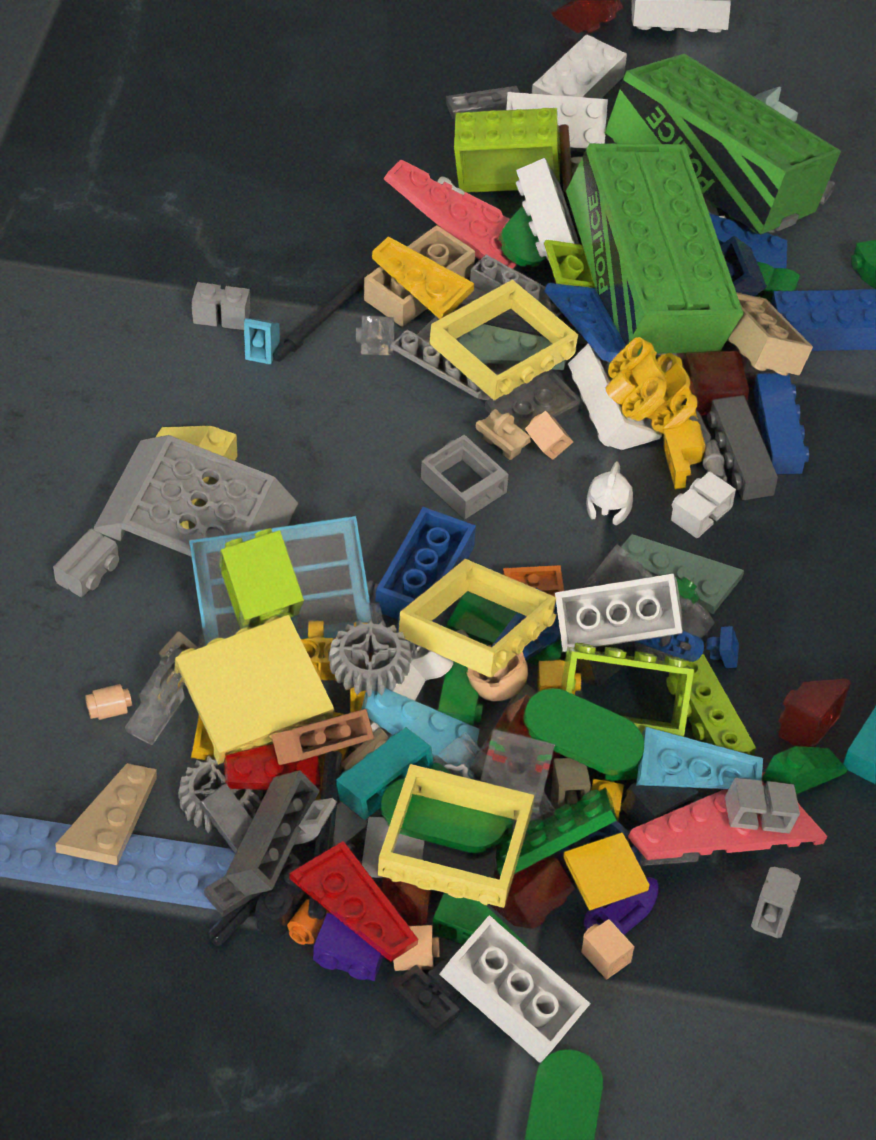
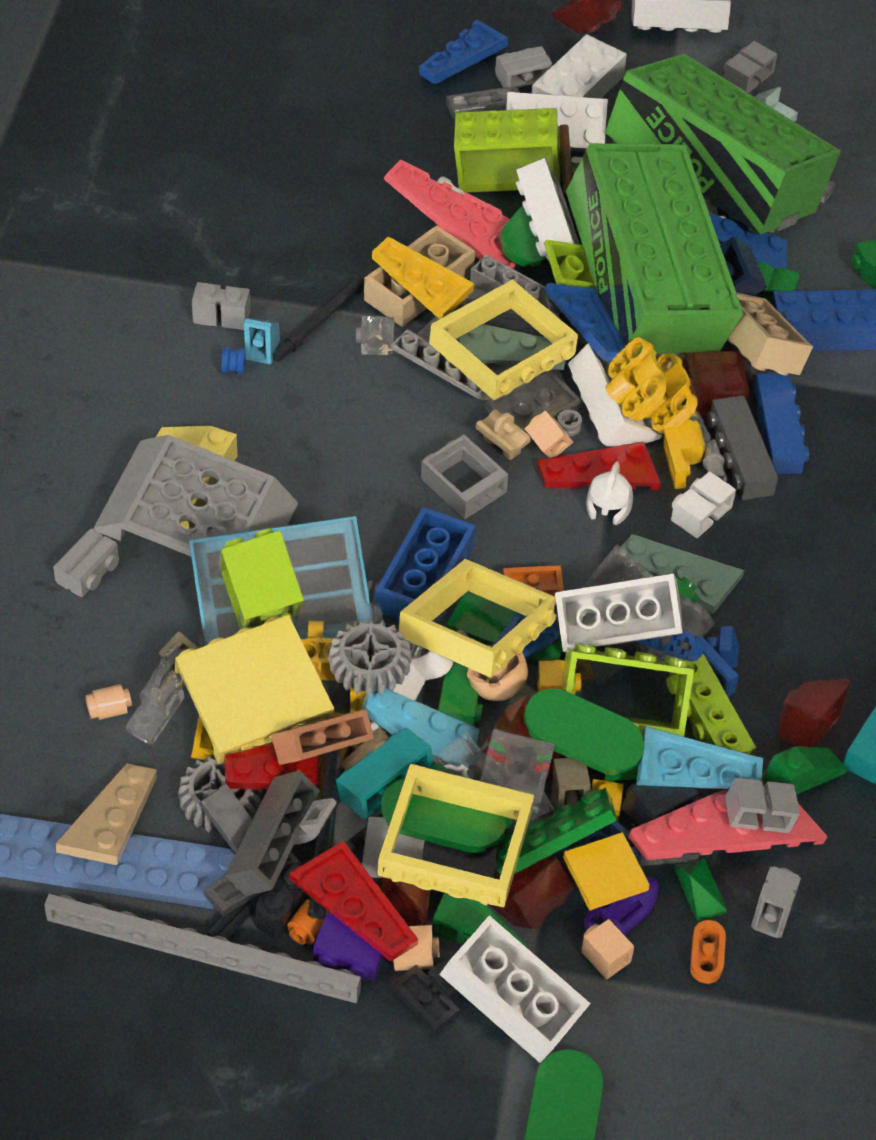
none -> light grey plate [44,894,361,1004]
none -> blue wheel [221,346,246,375]
none -> blue wing [419,20,508,84]
none -> light grey brick [495,46,552,88]
none -> red wing [537,442,661,490]
none -> light grey bush [557,410,582,437]
none -> green slope [674,857,727,921]
none -> orange plate [690,920,726,984]
none -> blue tile [699,635,739,696]
none -> light grey piece [723,41,777,93]

